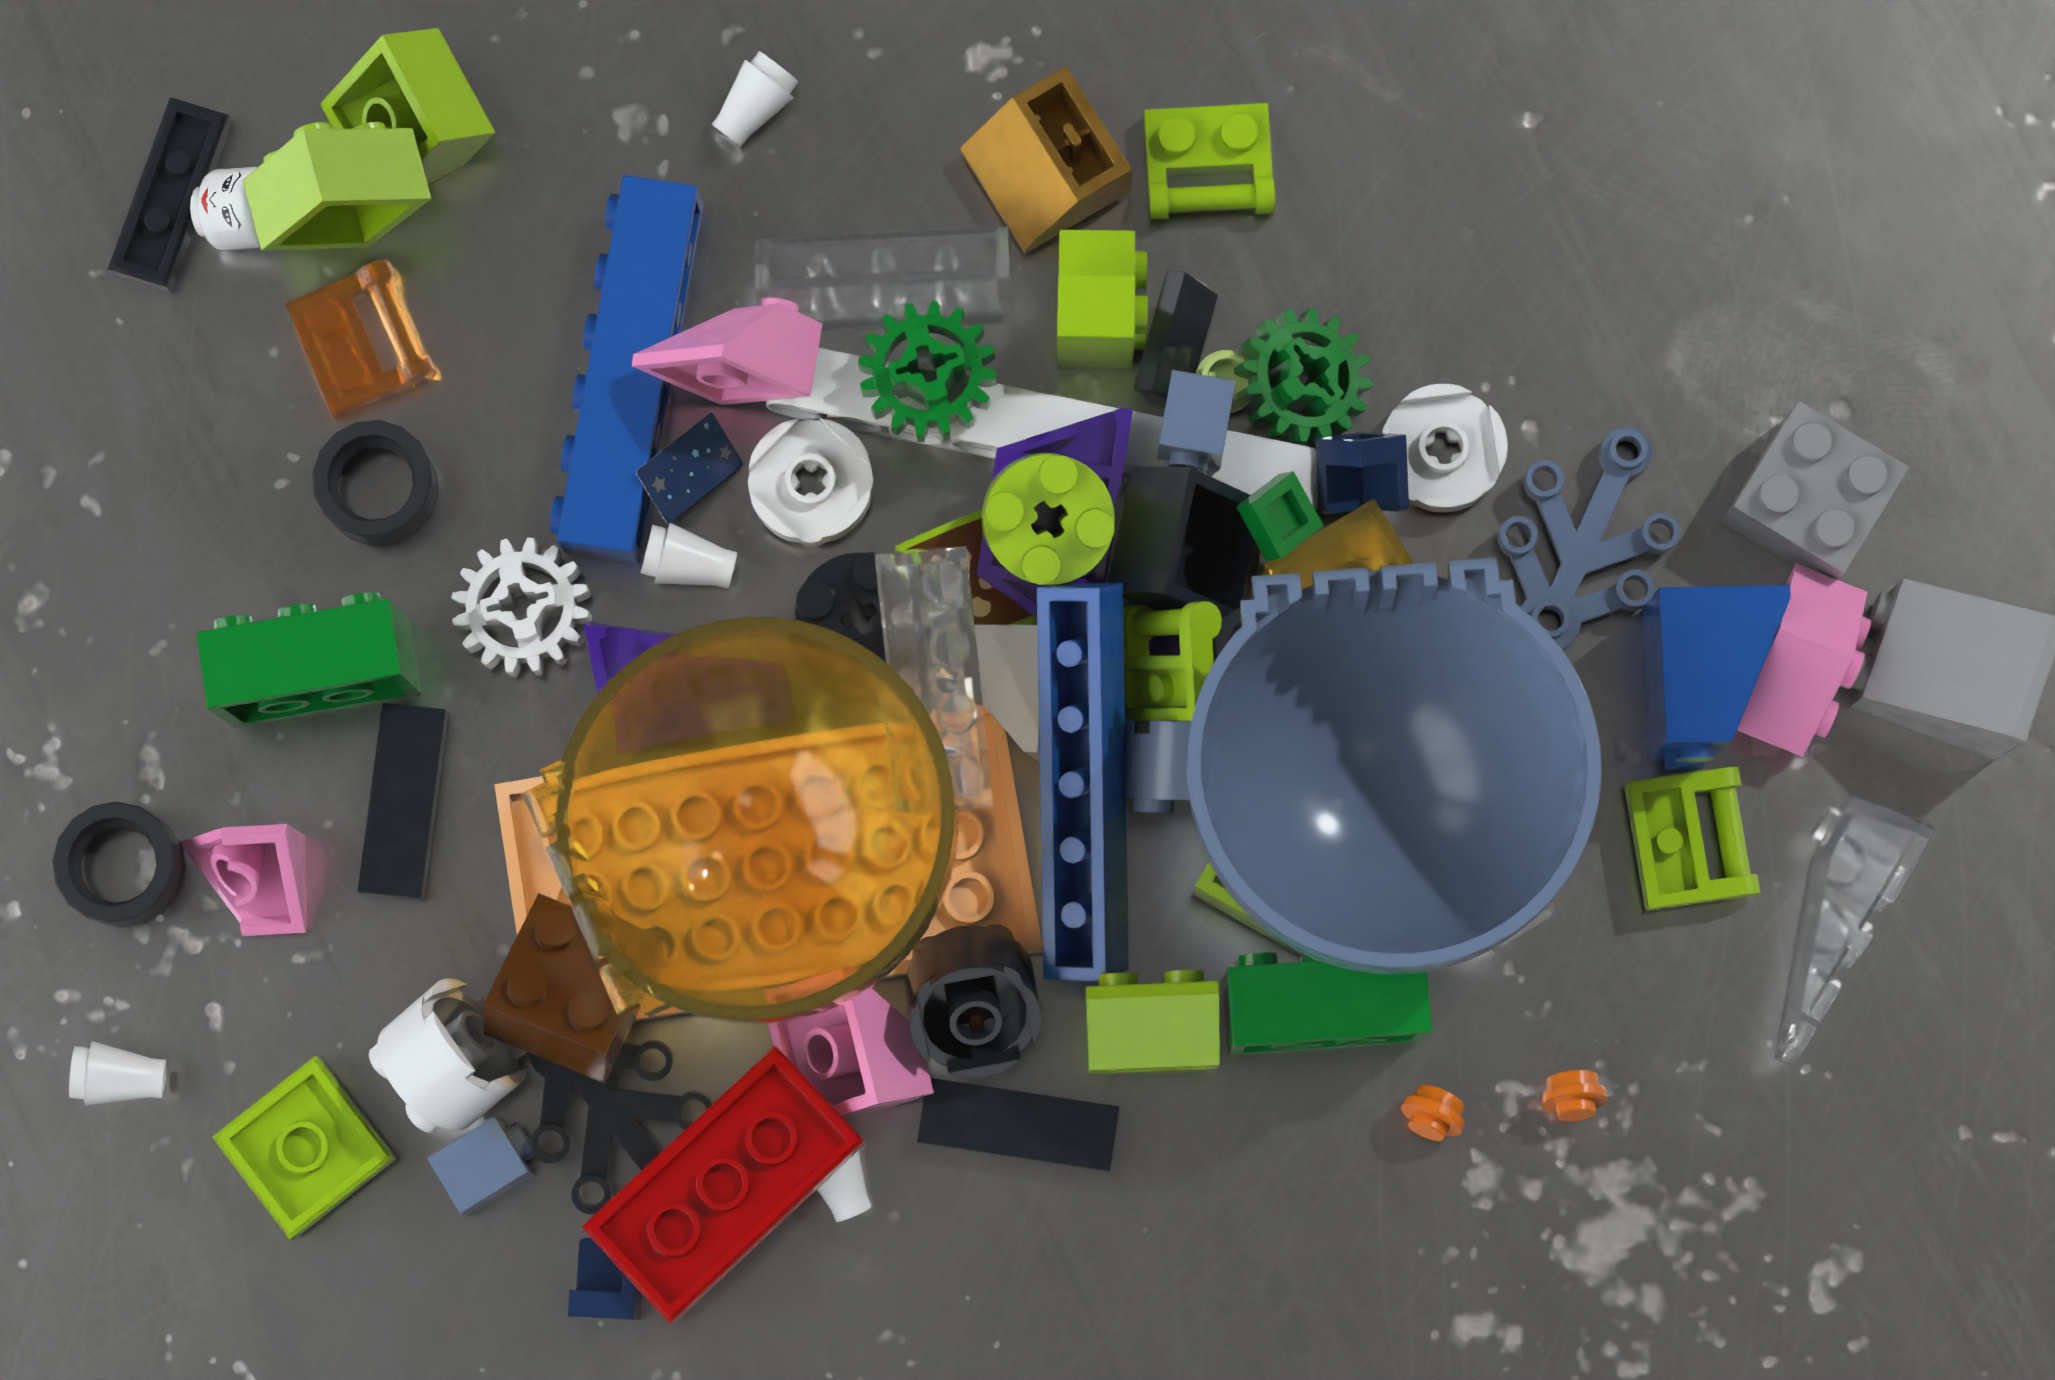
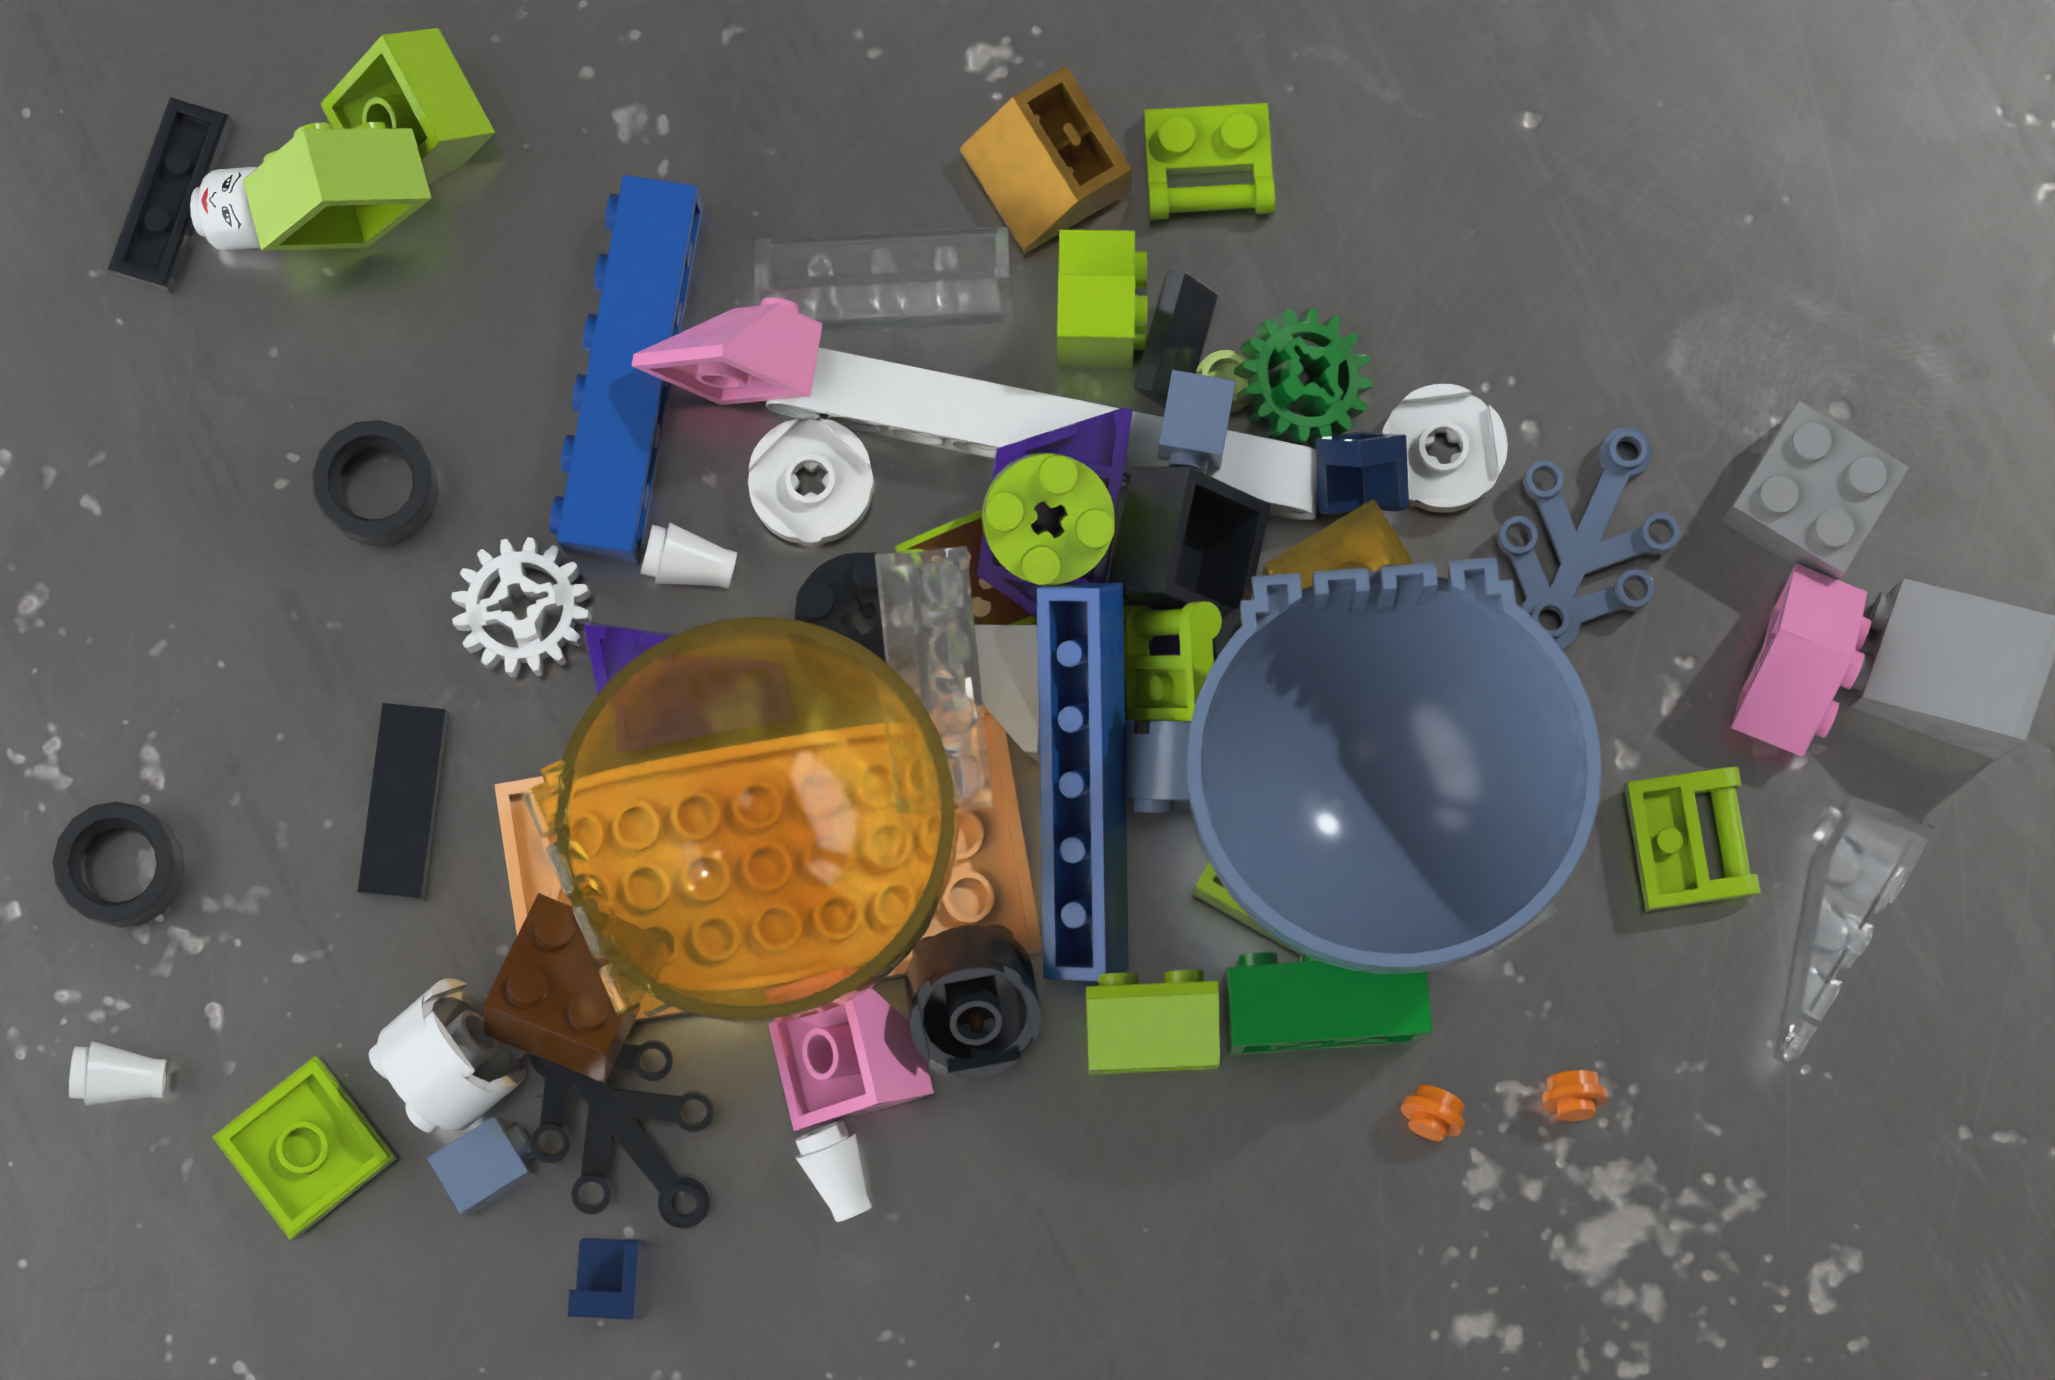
bright pink slope [180,824,307,936] -> none
green brick [196,592,422,728] -> none
clear orange plate [285,259,437,421] -> none
red tile [582,1046,866,1326] -> none
dark blue sticker [636,412,743,524] -> none
white cone [711,51,799,147] -> none
green gear [858,300,997,442] -> none
black tile [917,1078,1119,1172] -> none
green plate [1236,471,1323,562] -> none
blue slope [1640,585,1791,772] -> none

